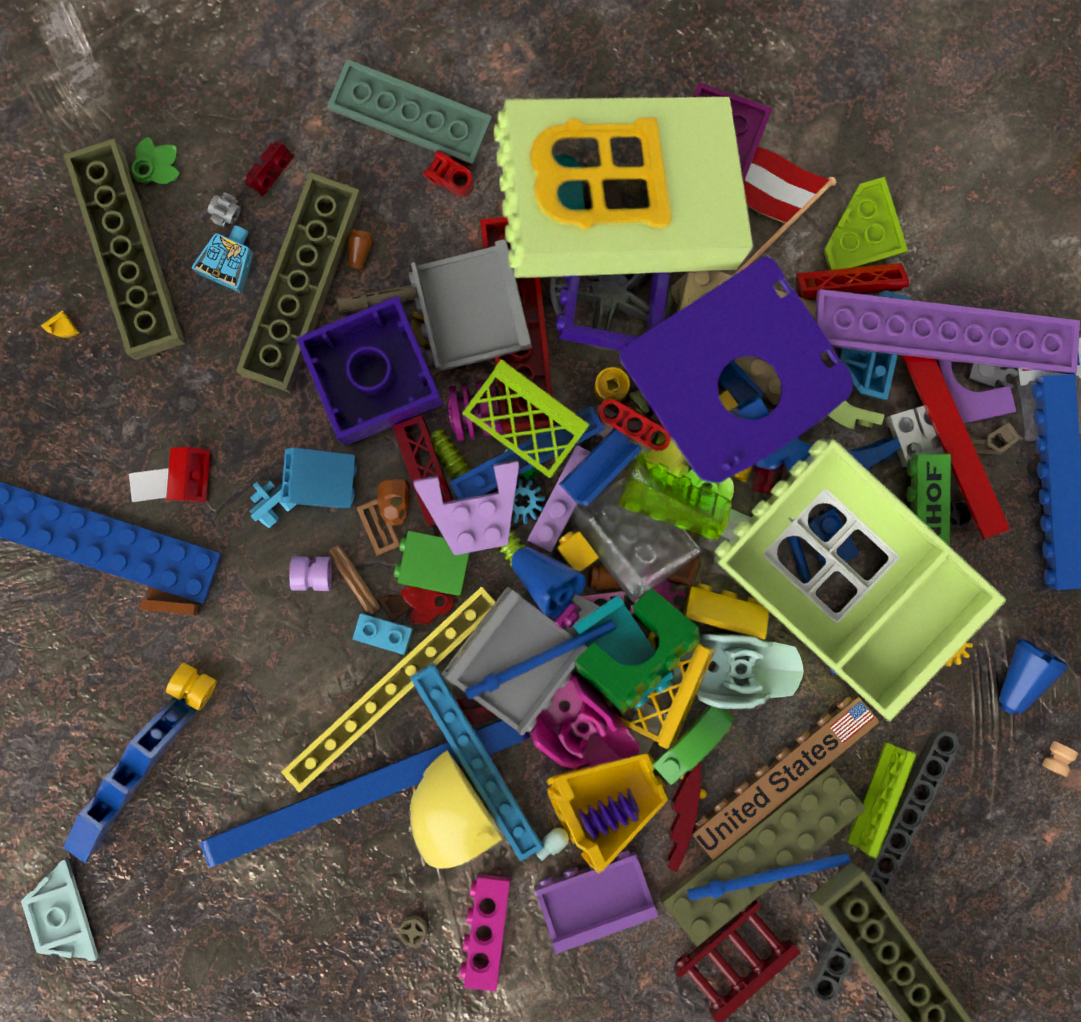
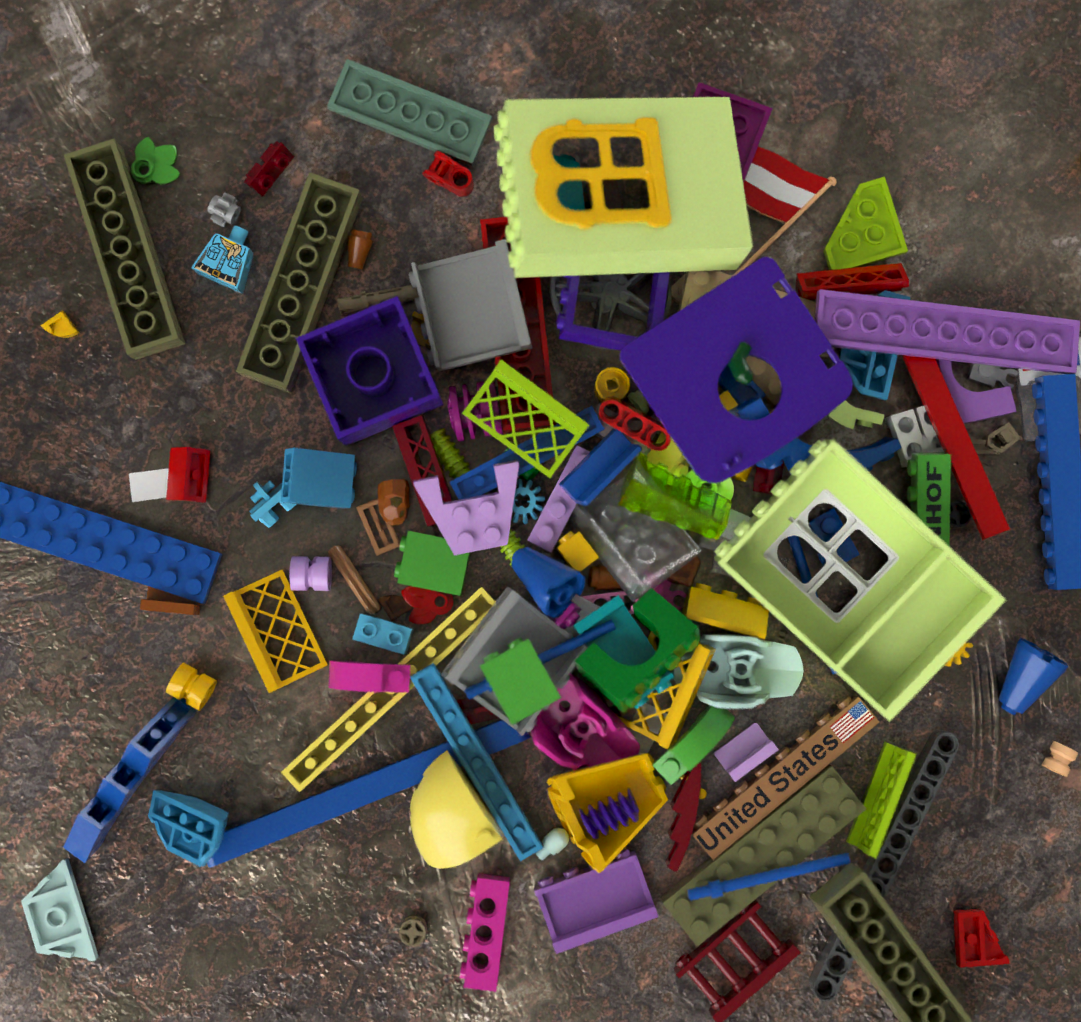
none -> dark azure wedge [148,790,229,867]
none -> yellow fence [223,569,328,694]
none -> dark pink arch [328,660,410,693]
none -> bright green panel [480,637,561,725]
none -> lavender panel [714,723,778,782]
none -> dark green arm [729,342,753,384]
none -> red wing [954,909,1009,968]

